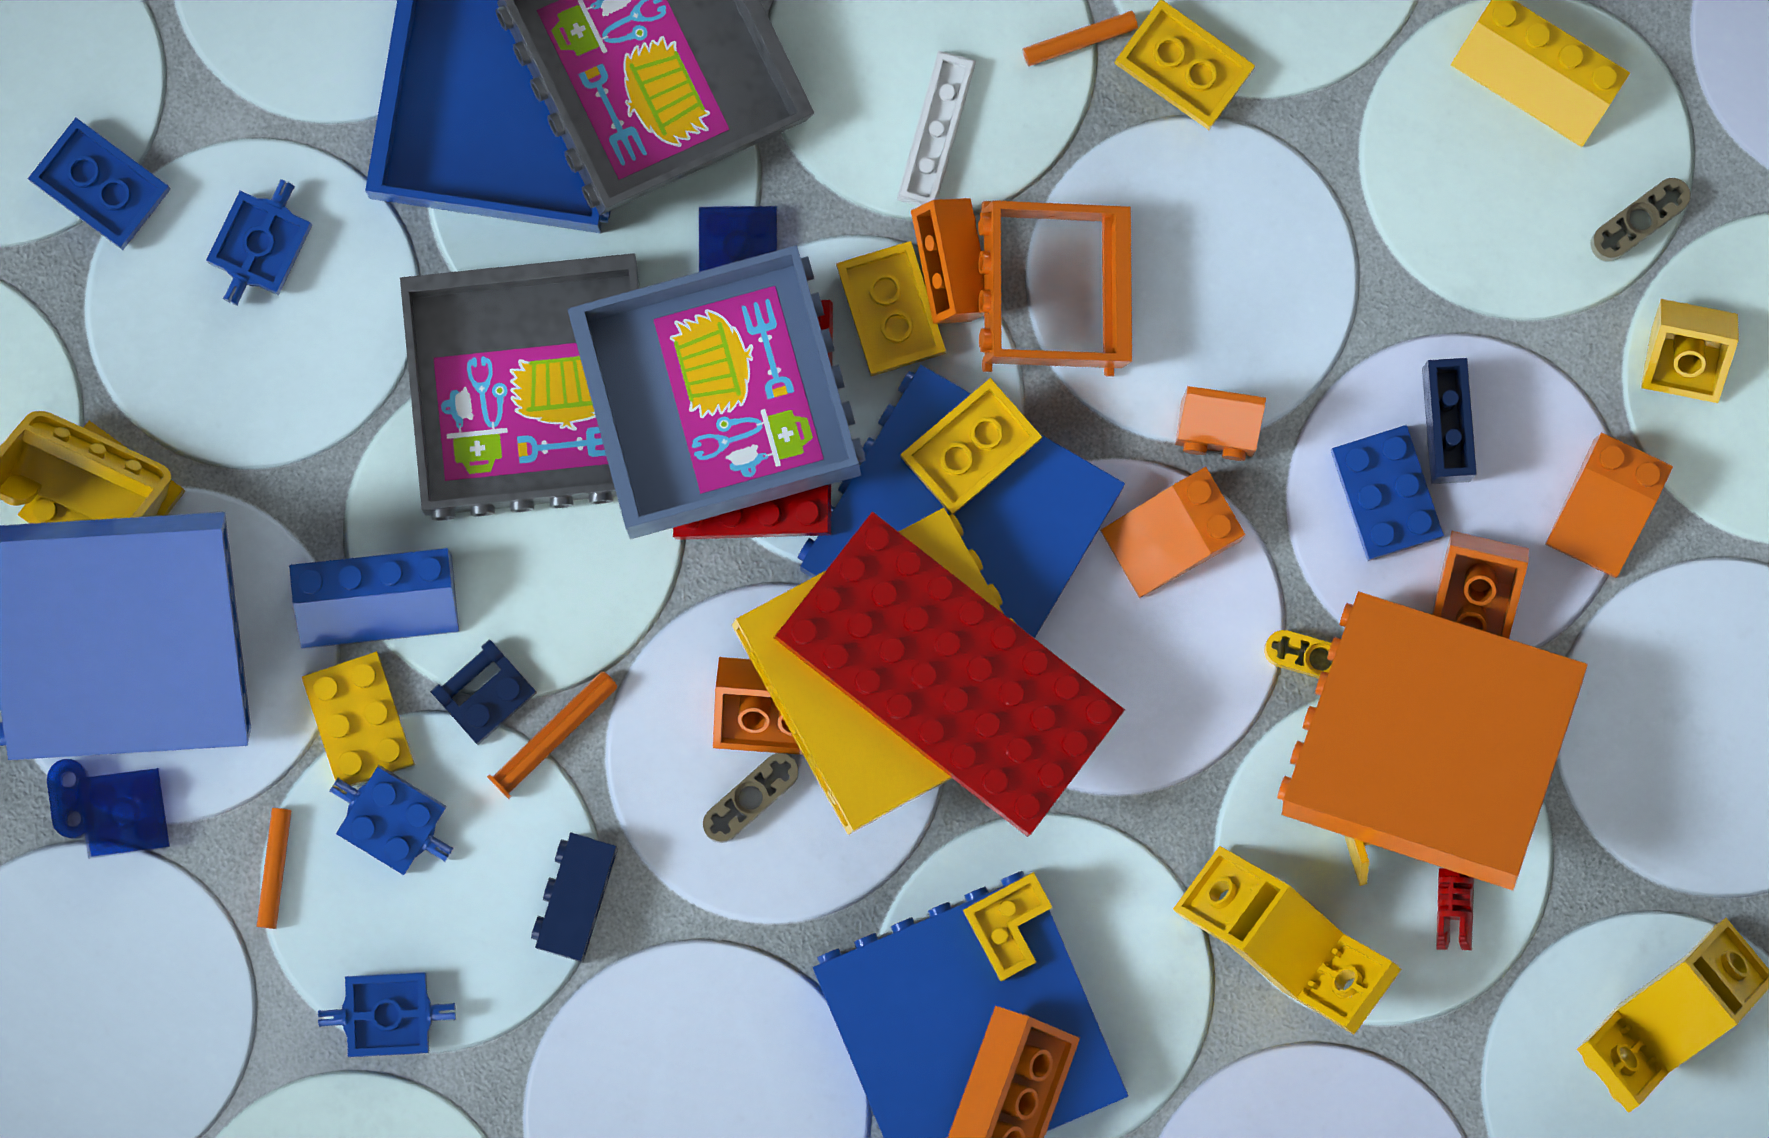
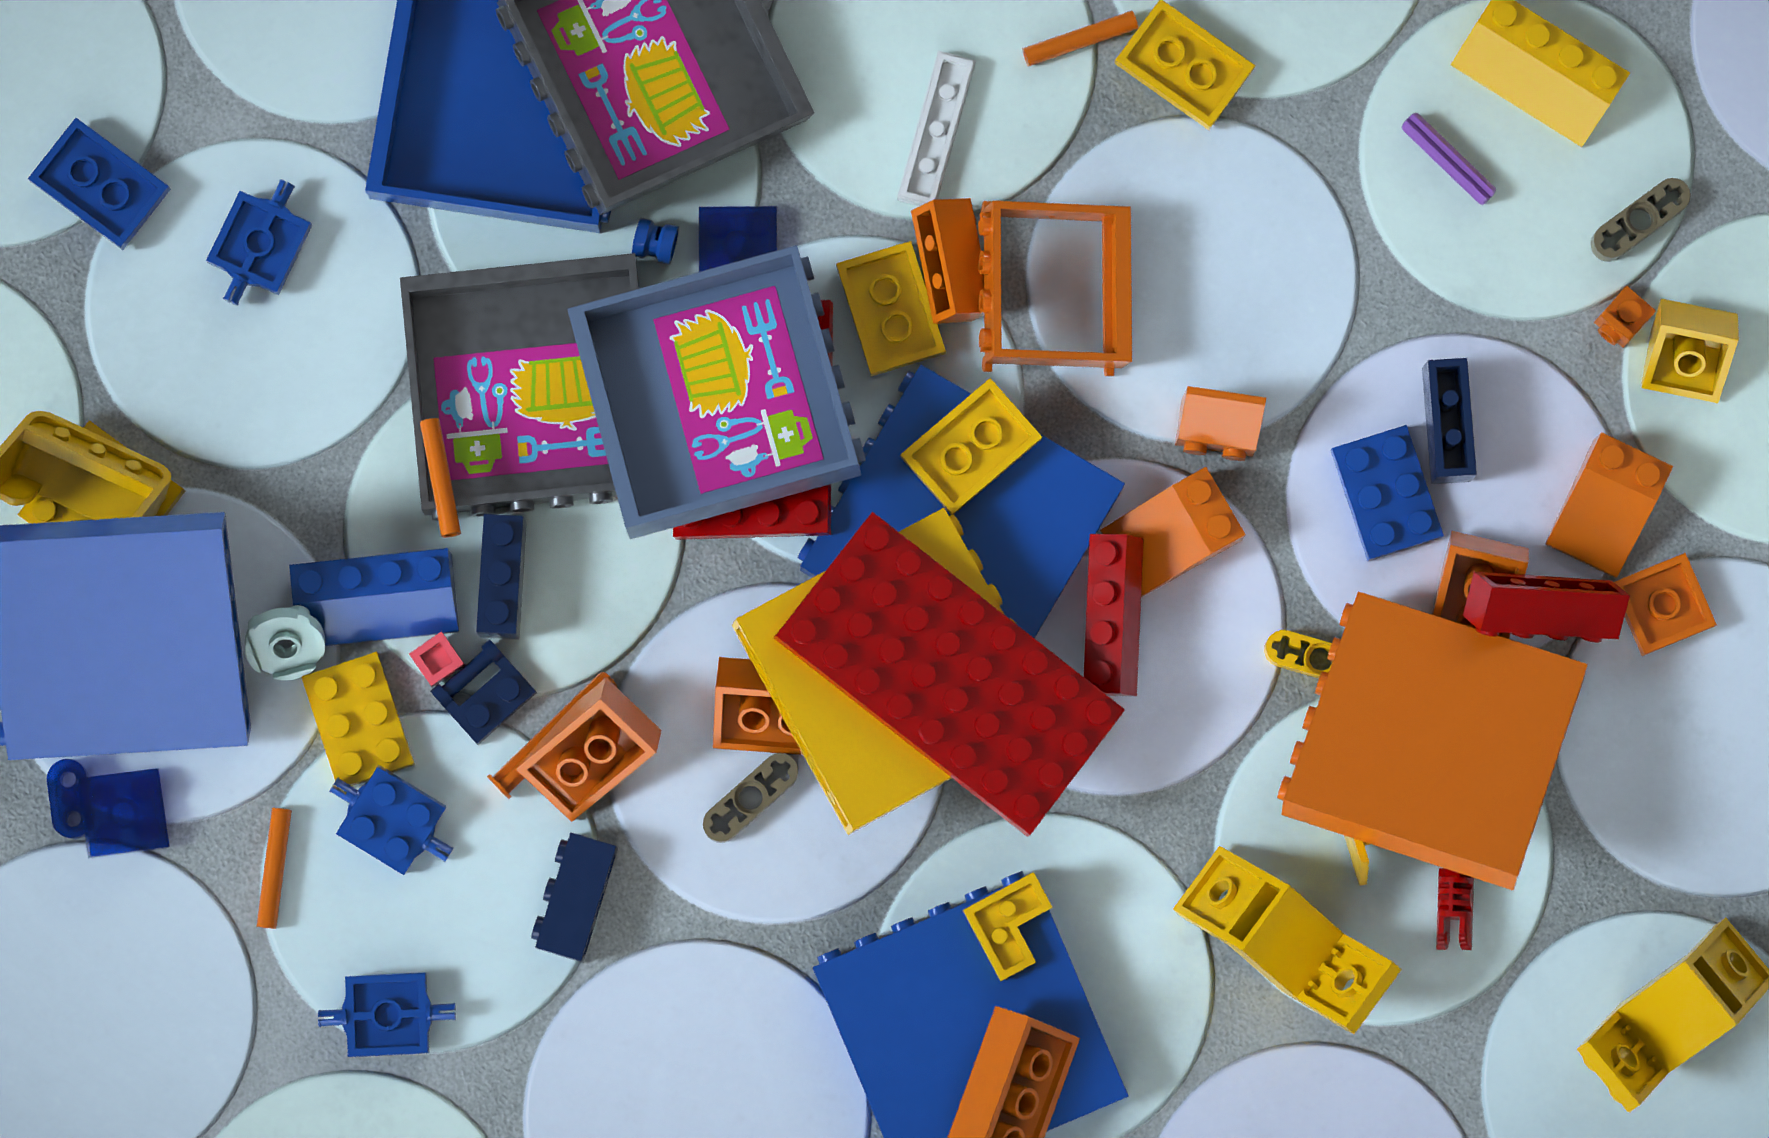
none -> light aqua plate [245,605,325,680]
none -> coral plate [409,631,465,688]
none -> orange piece [420,418,461,538]
none -> dark blue brick [476,514,527,640]
none -> orange slope [516,677,662,822]
none -> blue wheel [632,218,679,265]
none -> red brick [1083,534,1144,696]
none -> medium lavender axle [1402,113,1496,205]
none -> red brick [1463,572,1630,643]
none -> orange bracket [1594,285,1656,348]
none -> orange plate [1614,553,1717,656]

